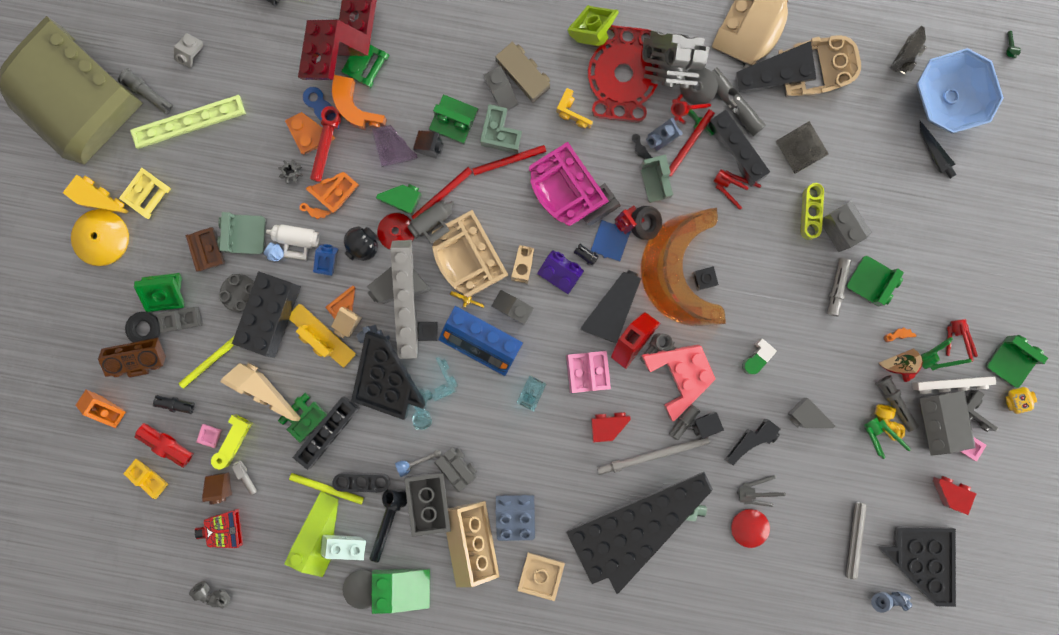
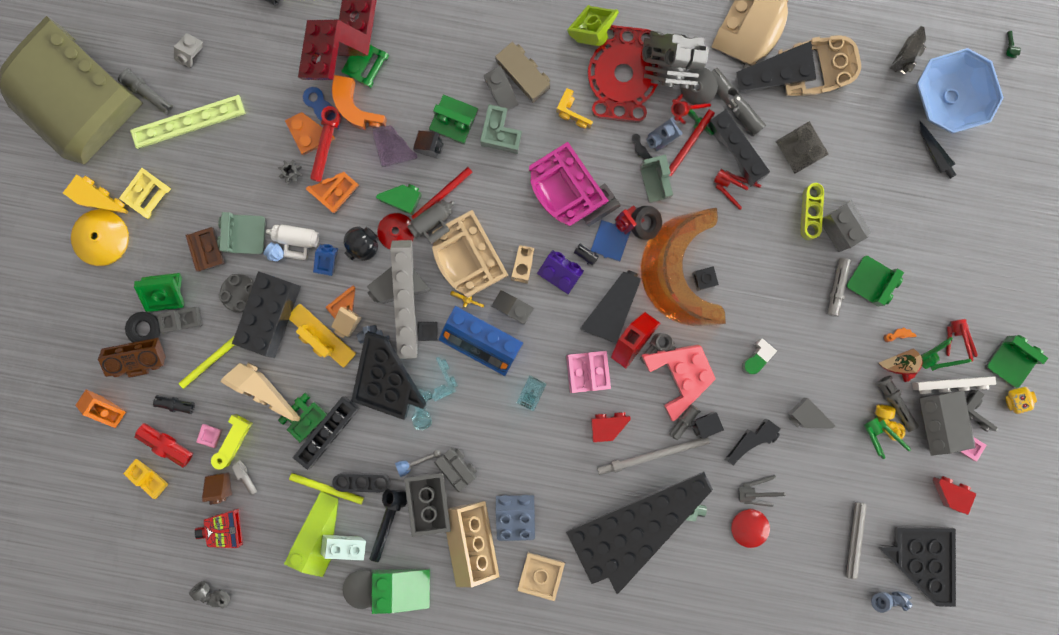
orange piece [299,203,331,219] -> none
red bar [472,145,546,176] -> none

